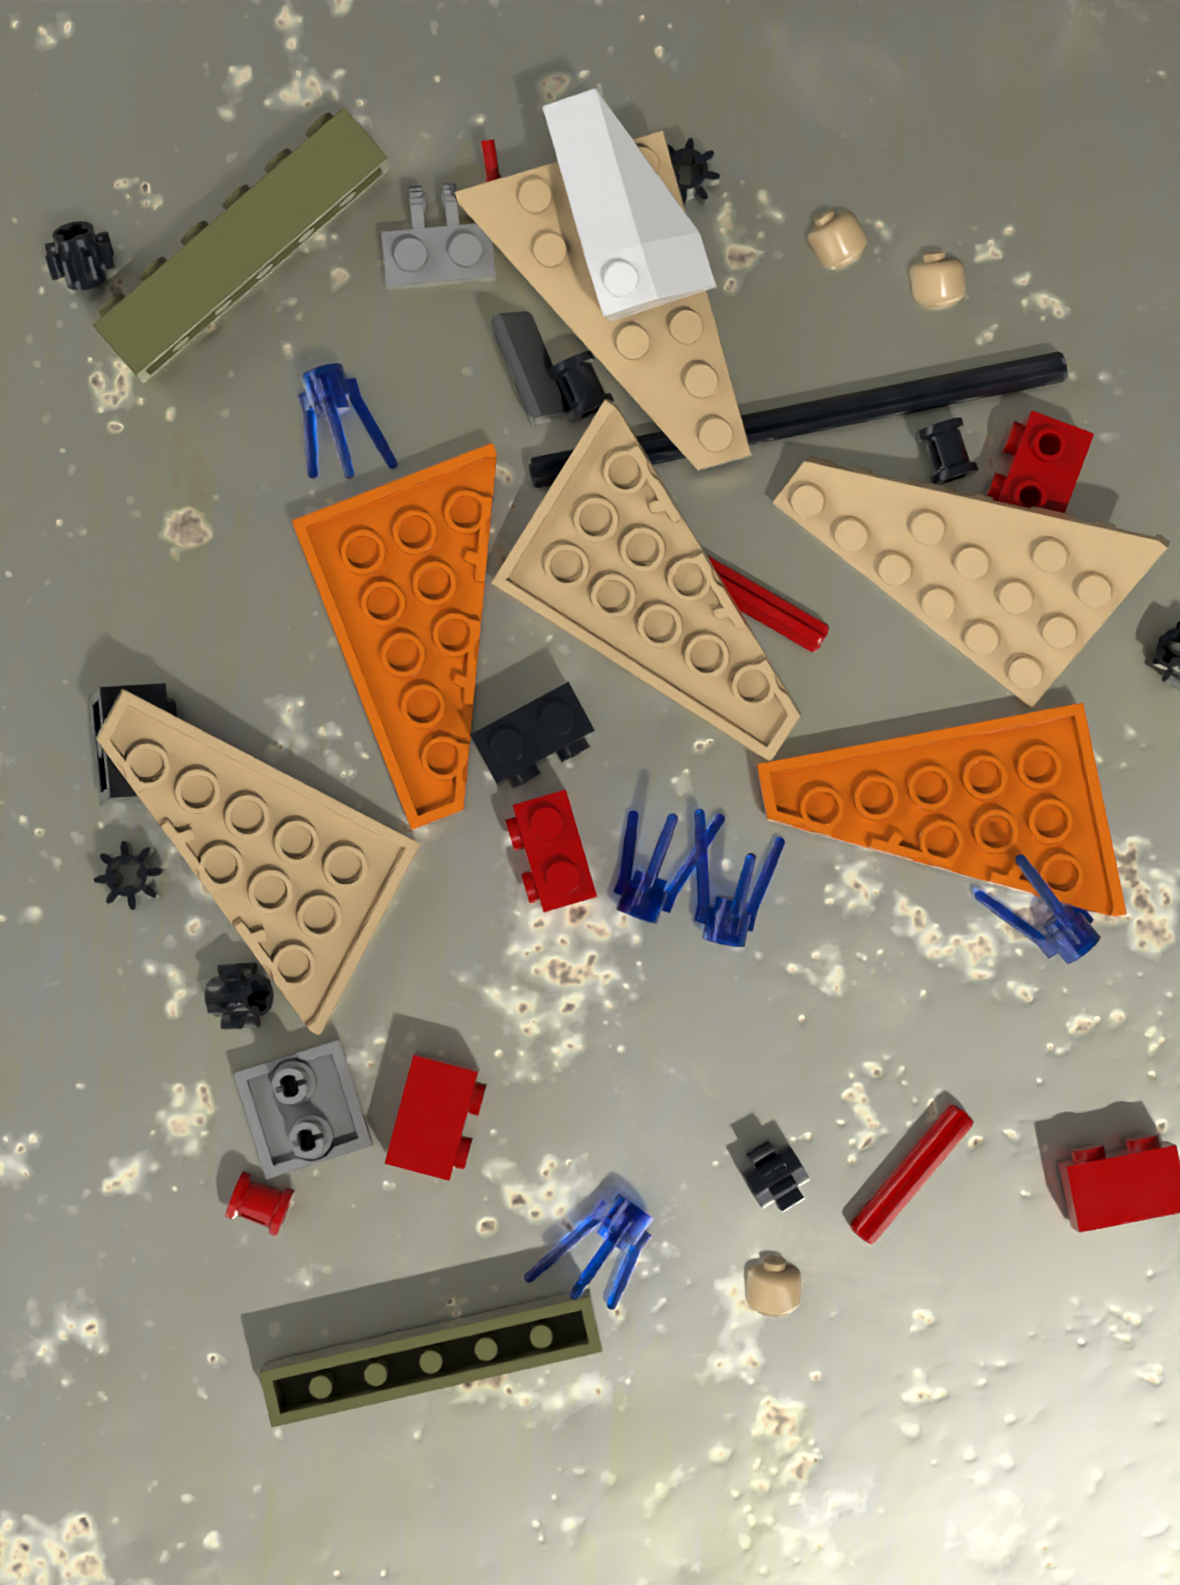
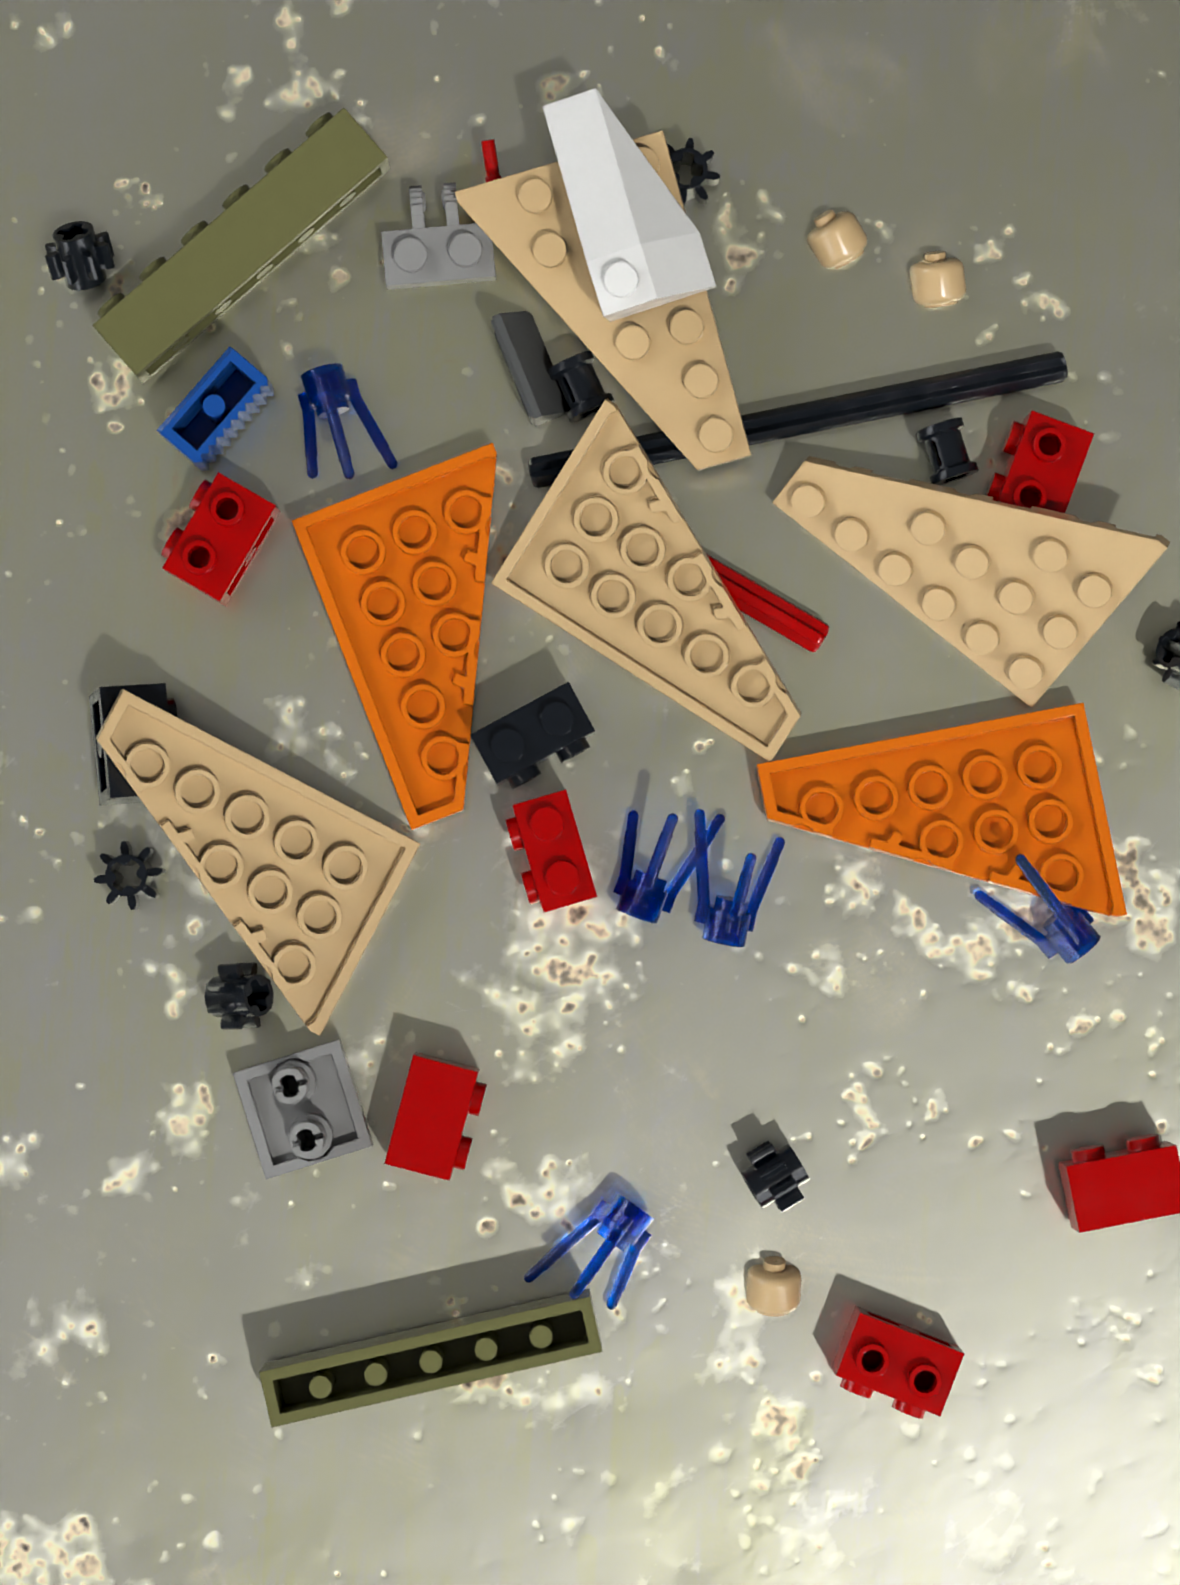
red bush [225,1170,295,1237] -> none
red axle [850,1104,974,1245] -> none
none -> blue brick [157,346,274,471]
none -> red brick [161,472,281,606]
none -> red brick [831,1305,965,1419]

